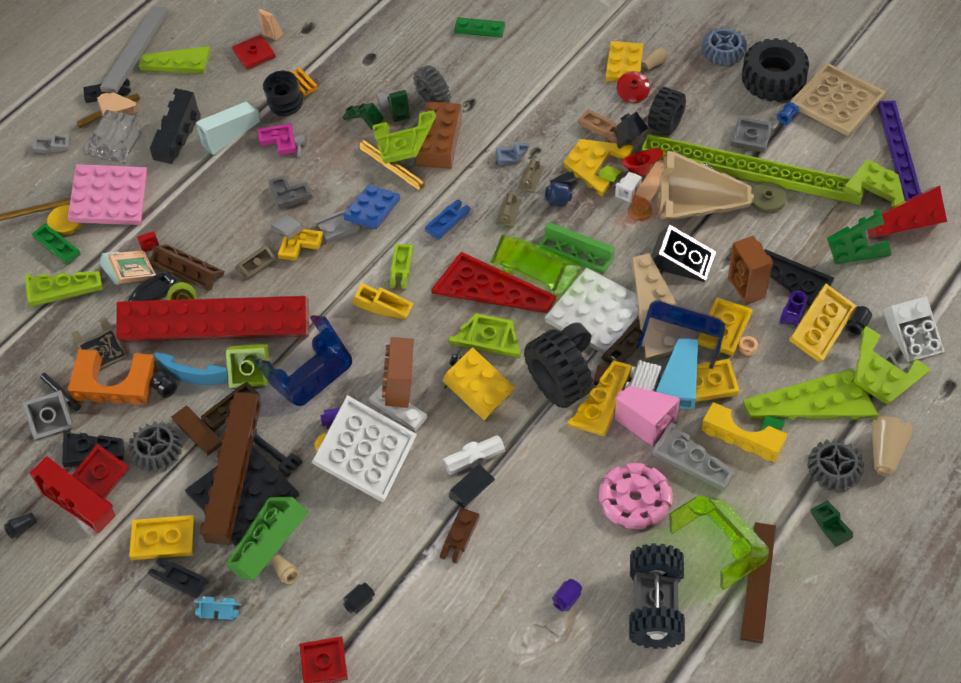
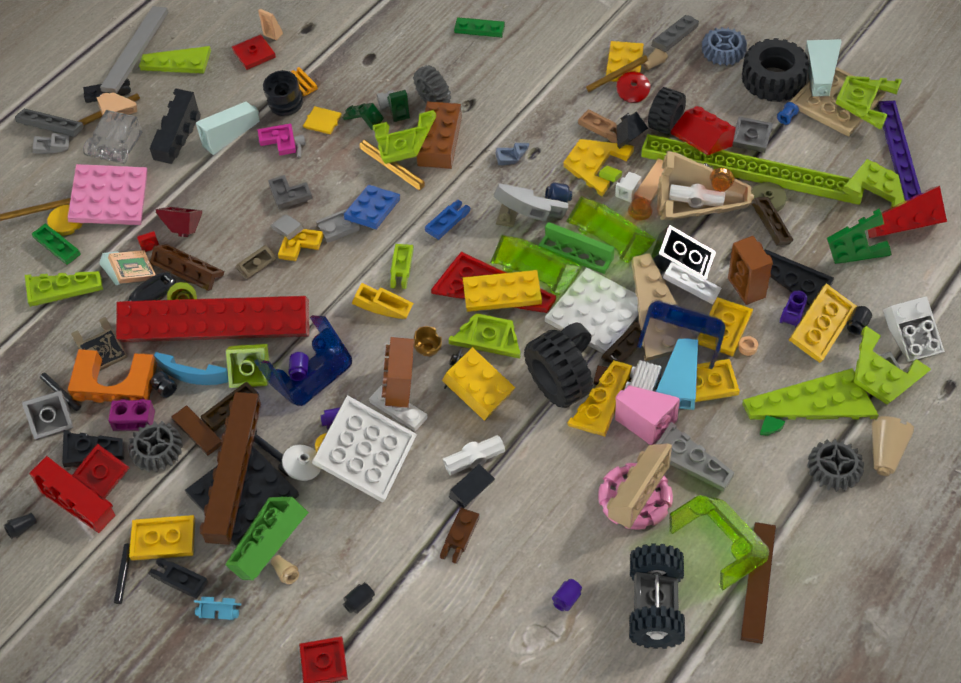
dark tan hinge [517,157,545,193] -> none
black cone [550,171,577,188] -> none
red piece [622,148,663,176] -> none
yellow arch [701,402,788,463] -> none
dark green slope [810,500,853,547] -> none
none -> dark grey plate [15,108,84,137]
none -> magenta brick [108,399,155,431]
none -> black bar [114,543,130,604]
none -> dark red slope [155,206,202,237]
none -> white dish [282,445,321,481]
none -> dark purple brick [288,352,309,381]
none -> yellow piece [303,106,342,135]
none -> pearl gold hair [413,326,442,357]
none -> yellow plate [463,270,542,312]
none -> light grey slope [494,183,568,221]
none -> clear neon green windscreen [566,196,656,264]
none -> pearl gold bar [586,55,649,93]
none -> tan slope [607,443,672,529]
none -> dark grey plate [651,15,699,52]
none -> white plate [663,262,722,305]
none -> white piece [669,184,725,208]
none -> red slope [671,106,736,155]
none -> clear orange cone [710,168,735,192]
none -> dark brown plate [751,197,794,246]
none -> light aqua slope [805,39,841,96]
none -> lime wing [836,76,902,130]

